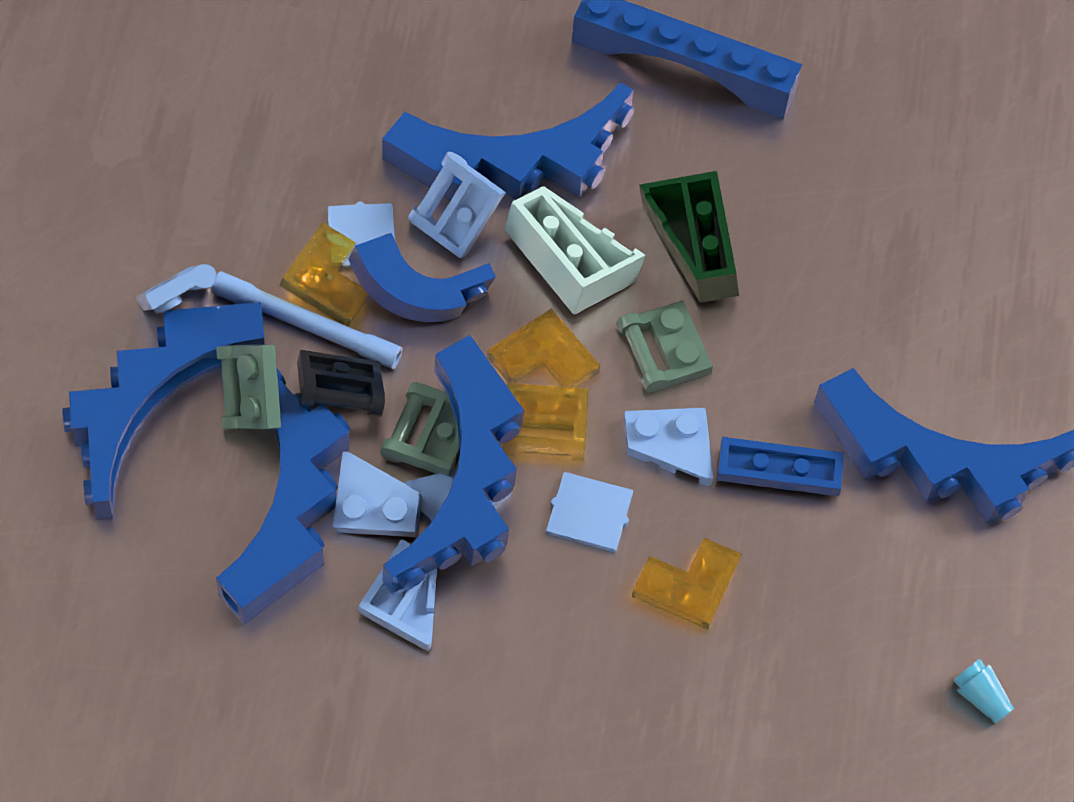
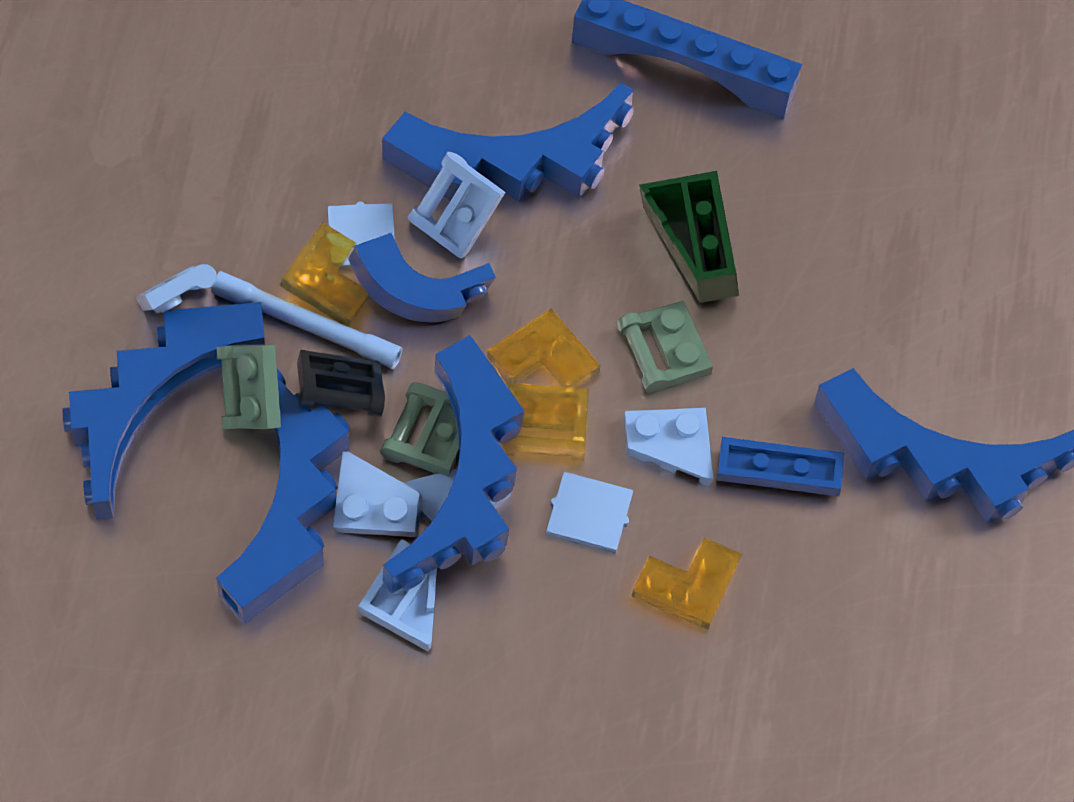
light aqua wedge [504,186,646,315] -> none
medium azure cone [953,659,1014,724] -> none

